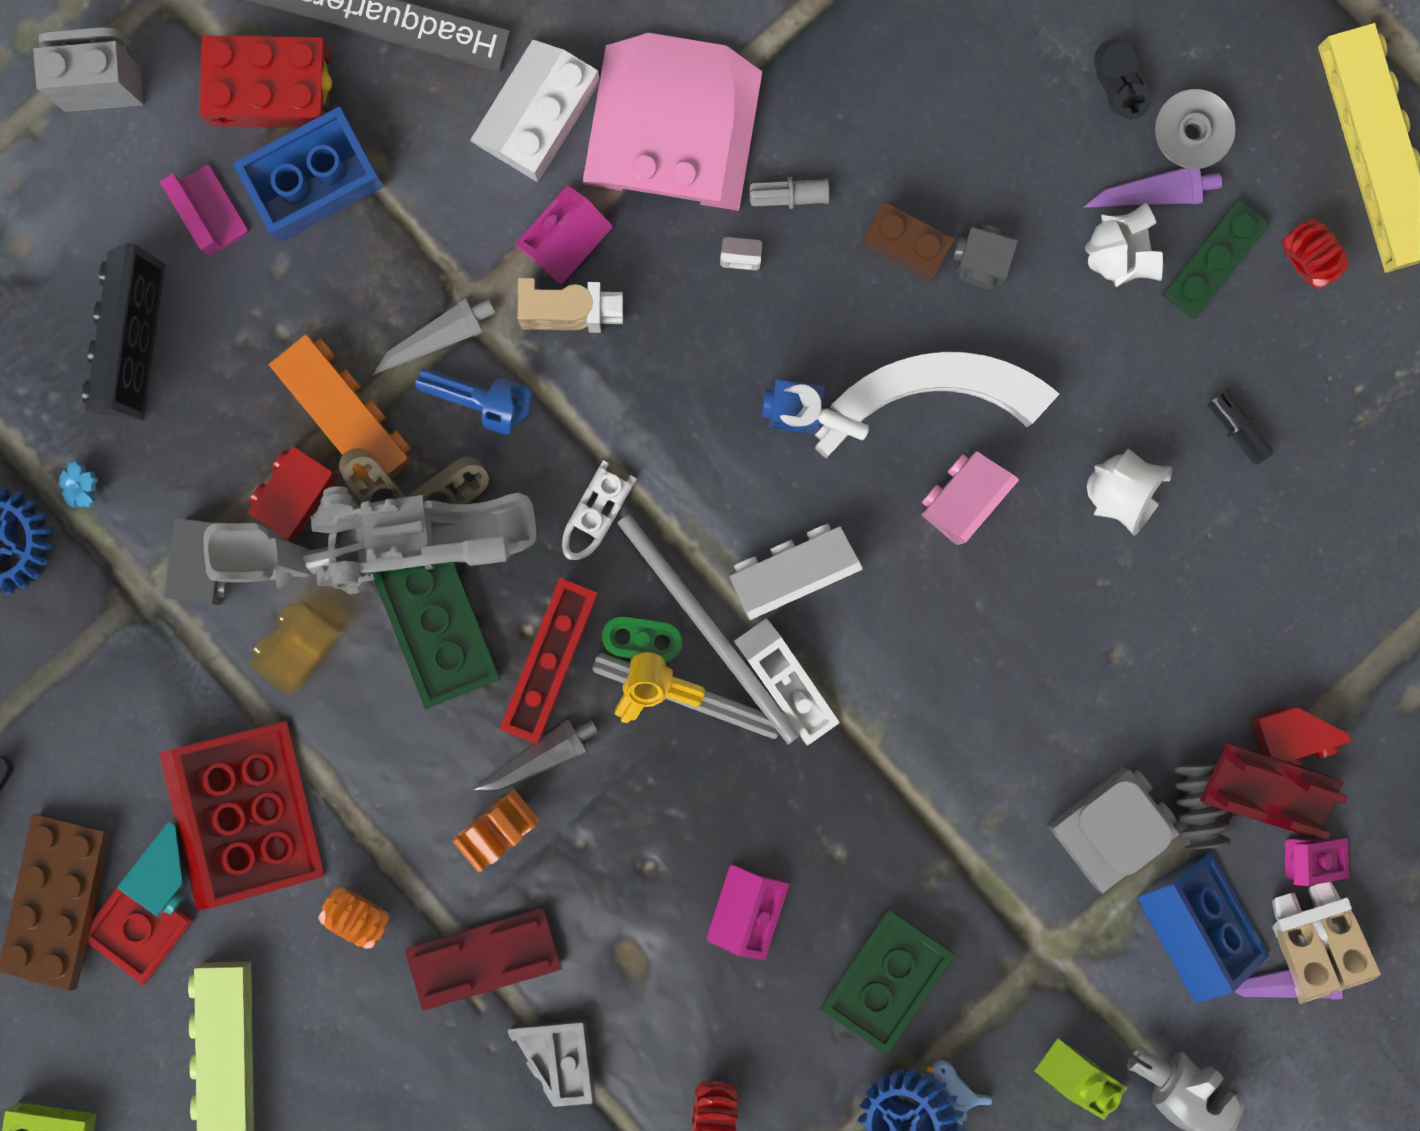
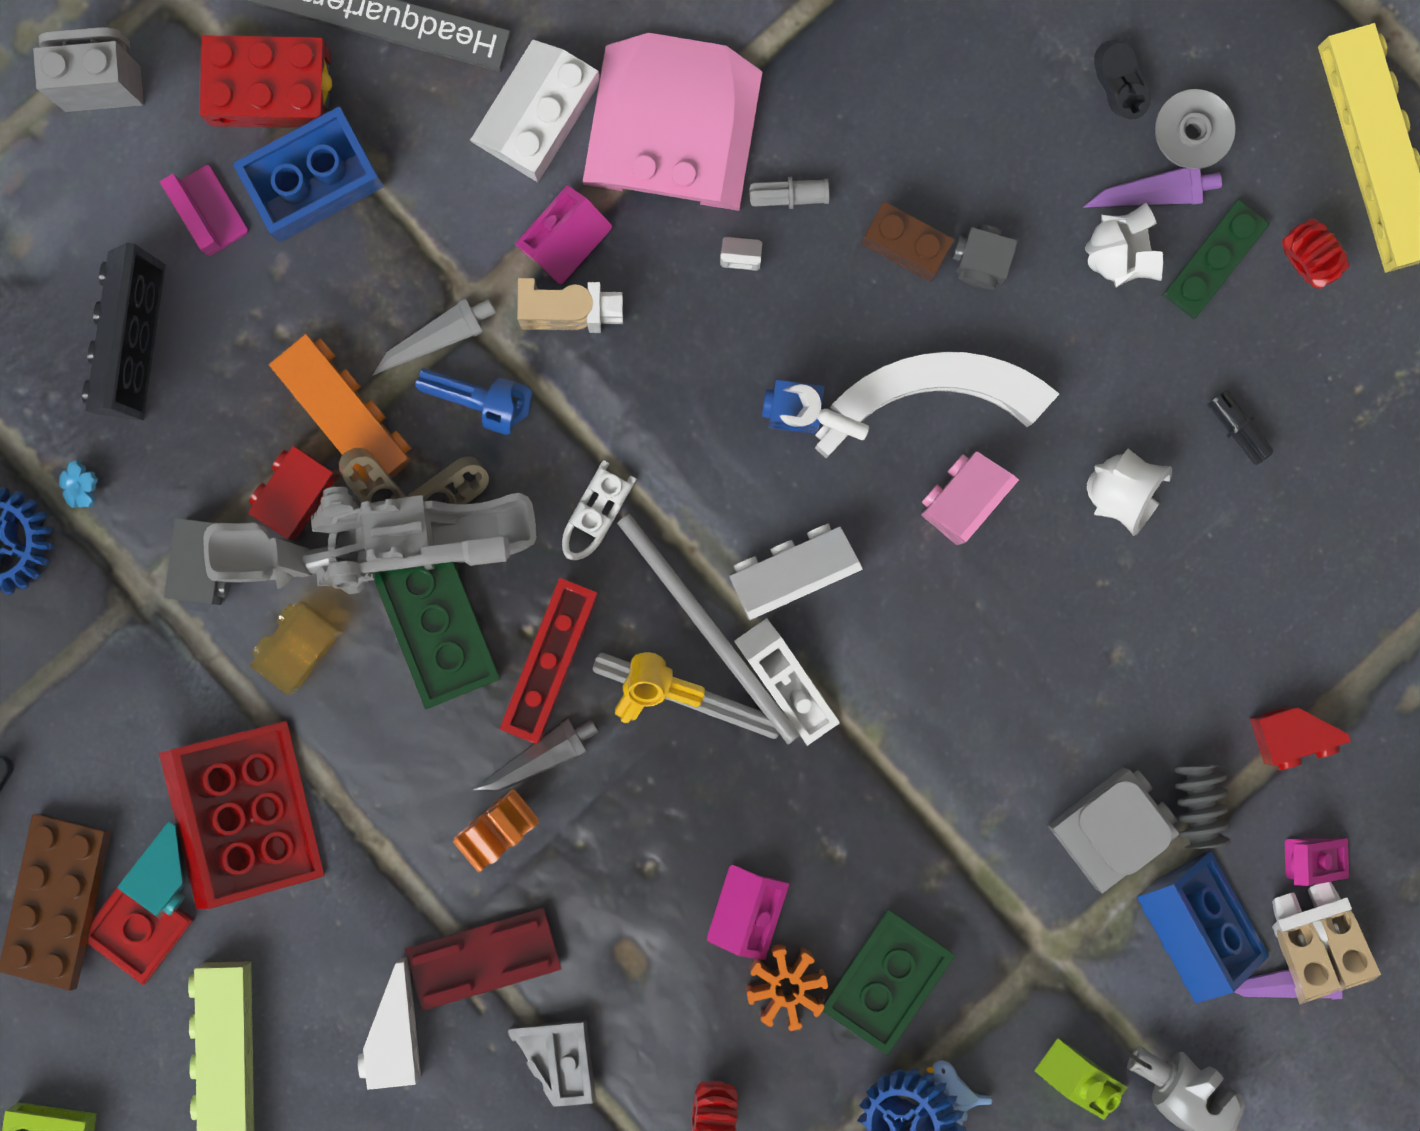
orange gear [318,887,390,949] -> none
green plate [602,617,682,662] -> none
dark red brick [1199,742,1348,840] -> none
none -> white slope [358,957,421,1090]
none -> orange gear [746,943,828,1031]

